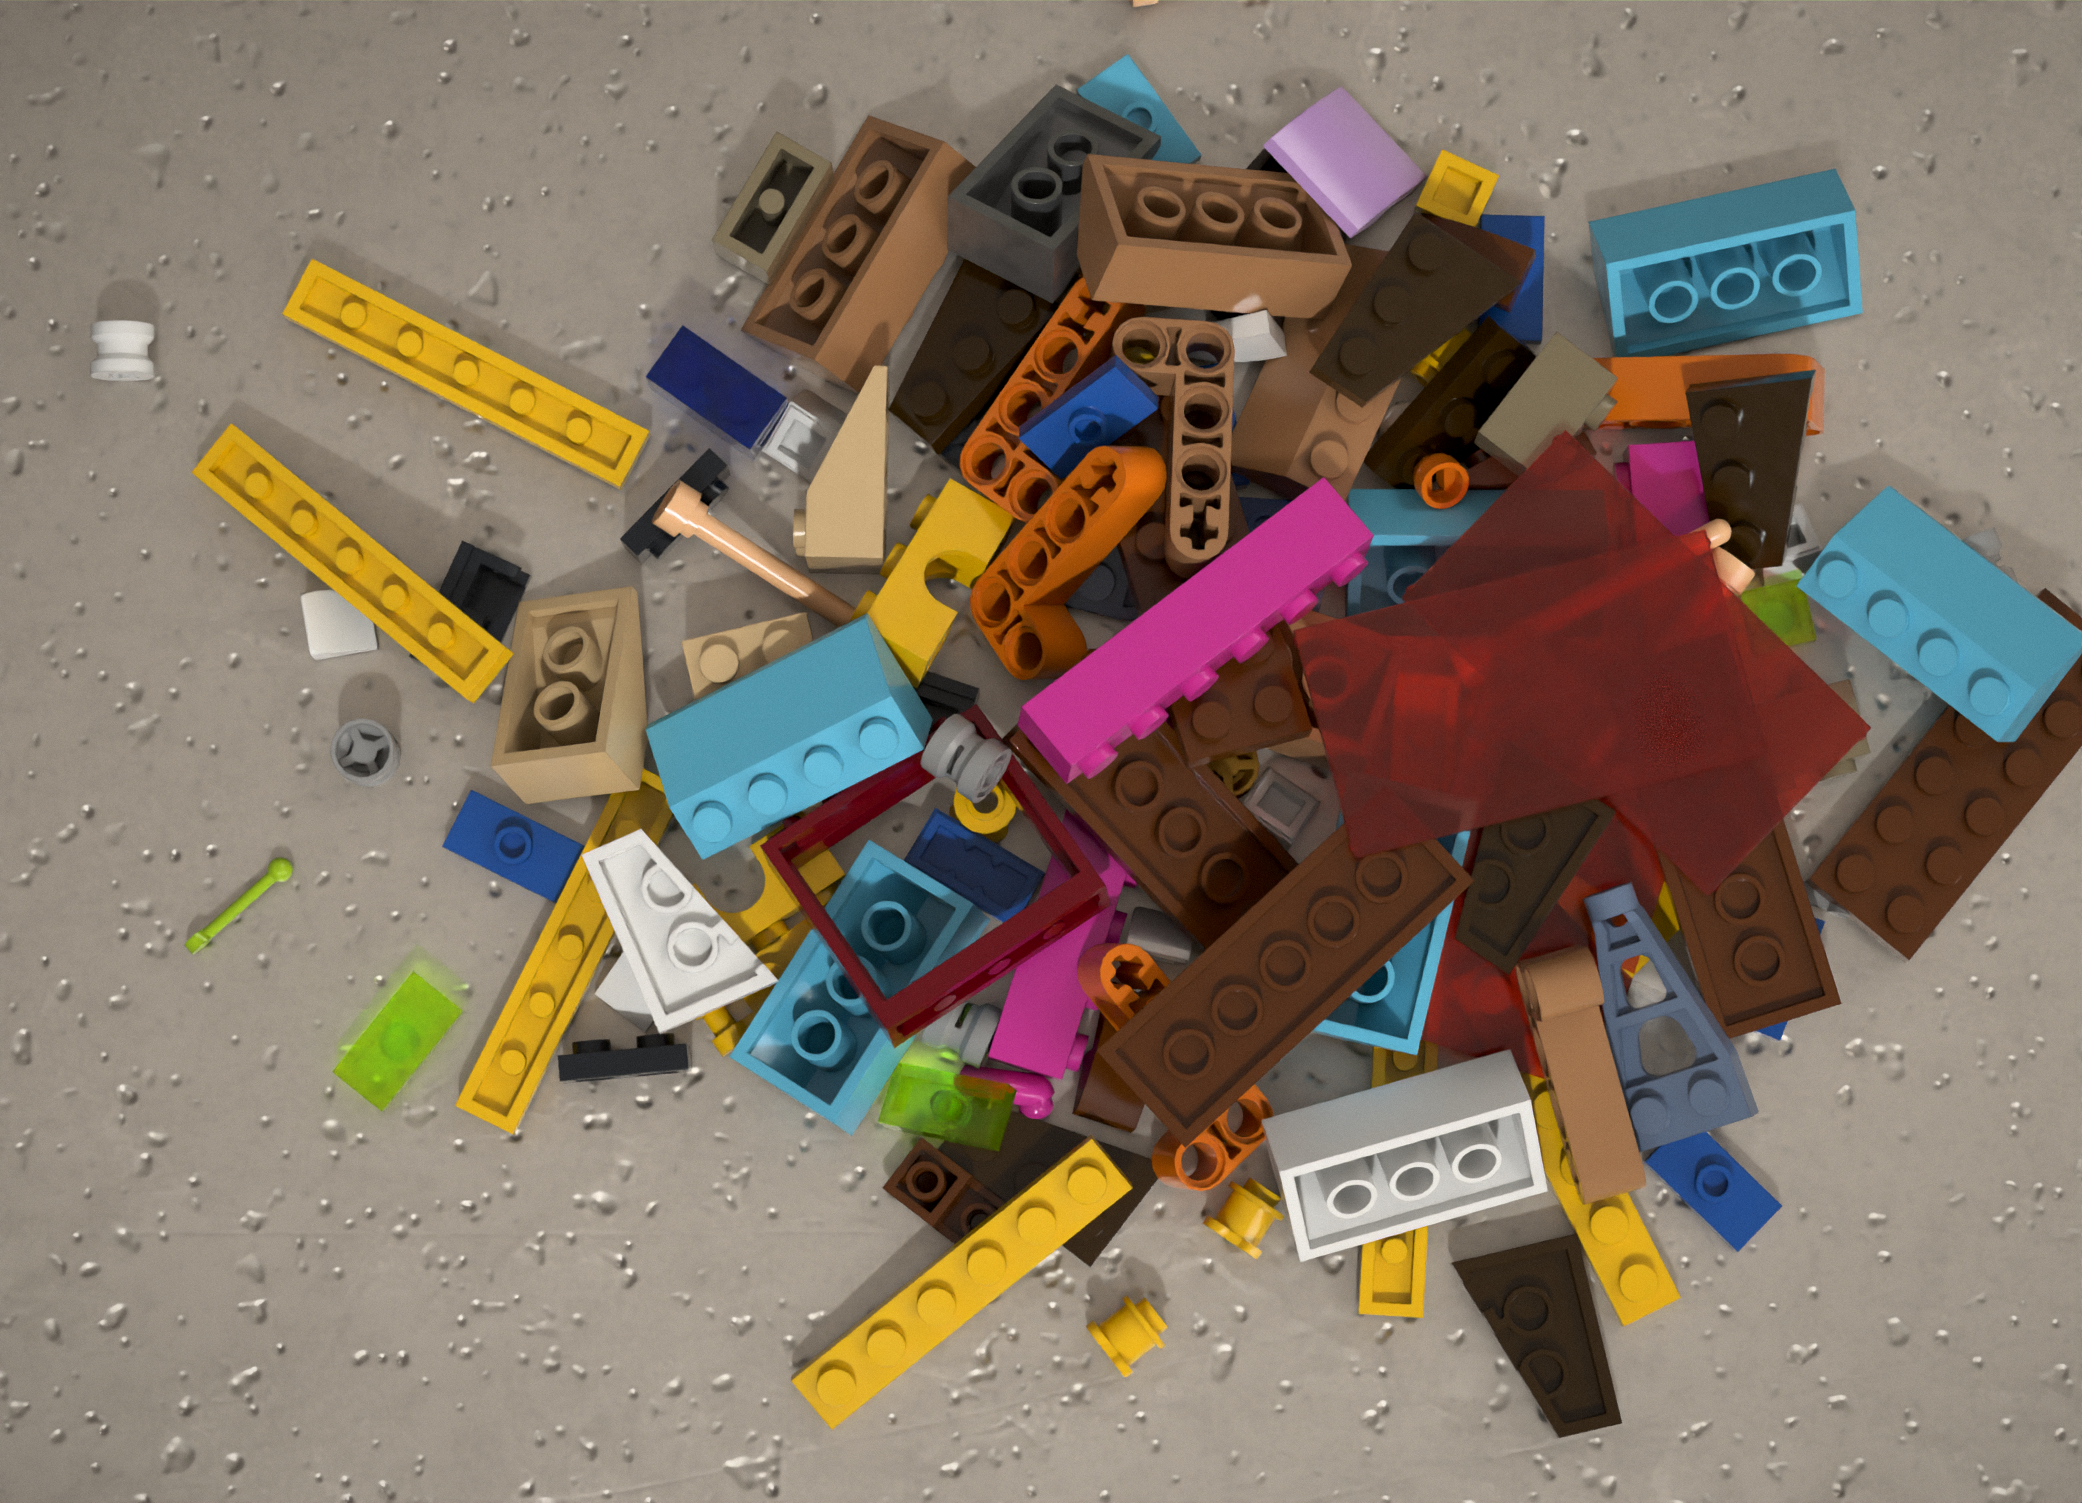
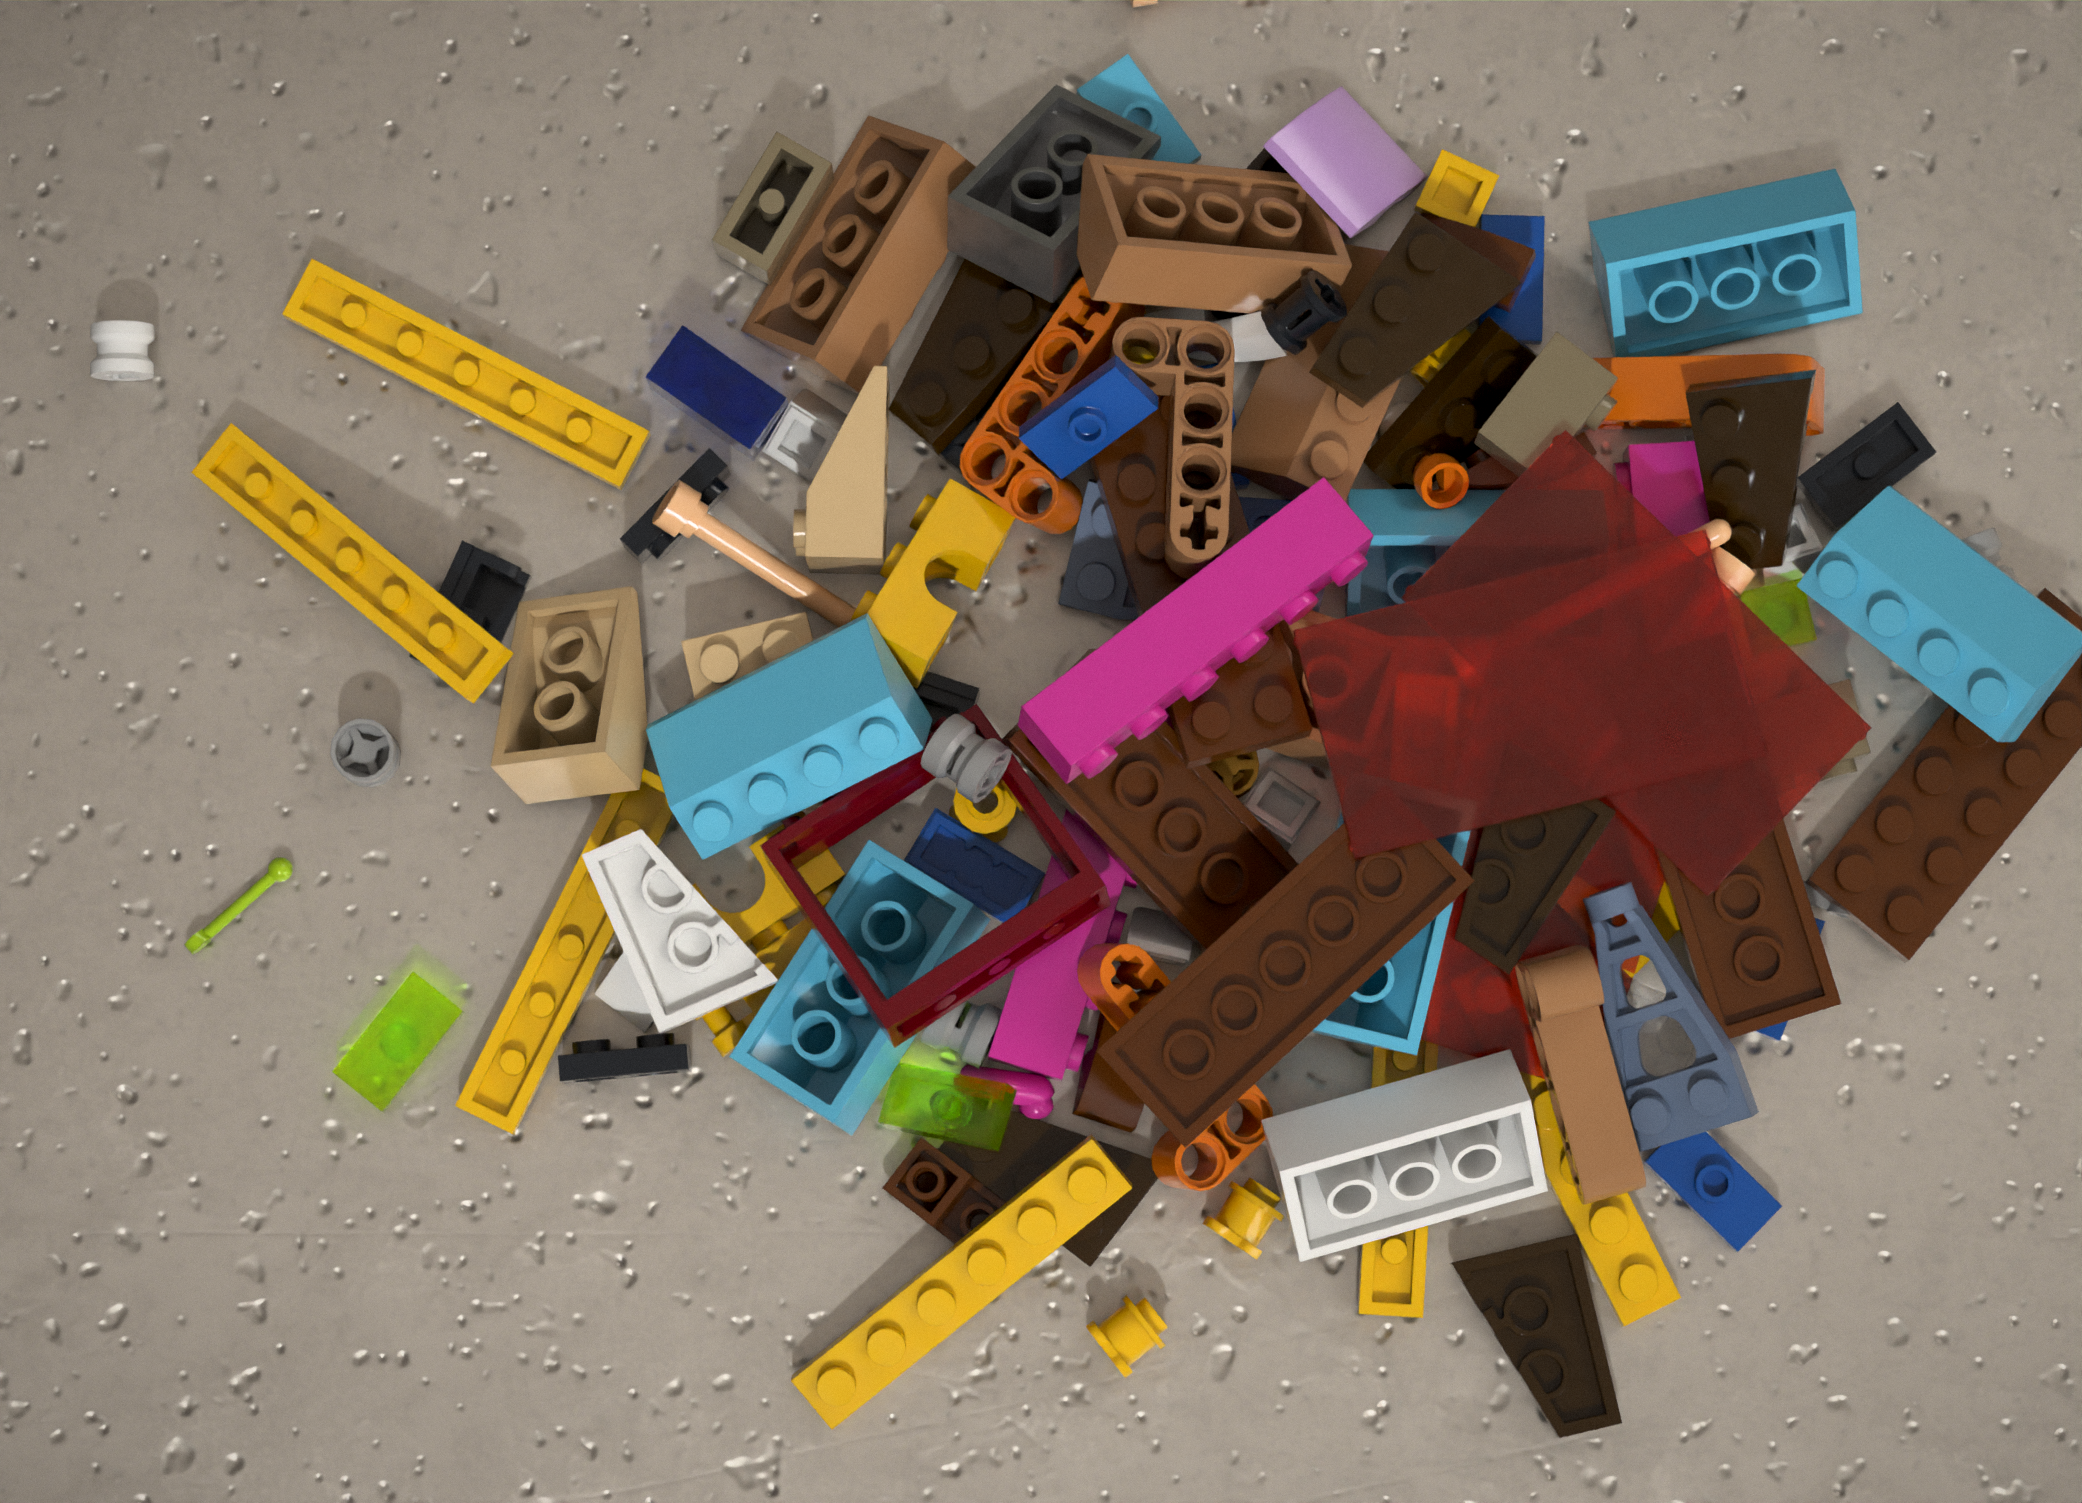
white slope [300,589,379,660] -> none
blue plate [442,790,585,904] -> none
orange beam [970,446,1167,680] -> none
none -> black bush [1261,270,1347,355]
none -> black plate [1797,402,1937,531]

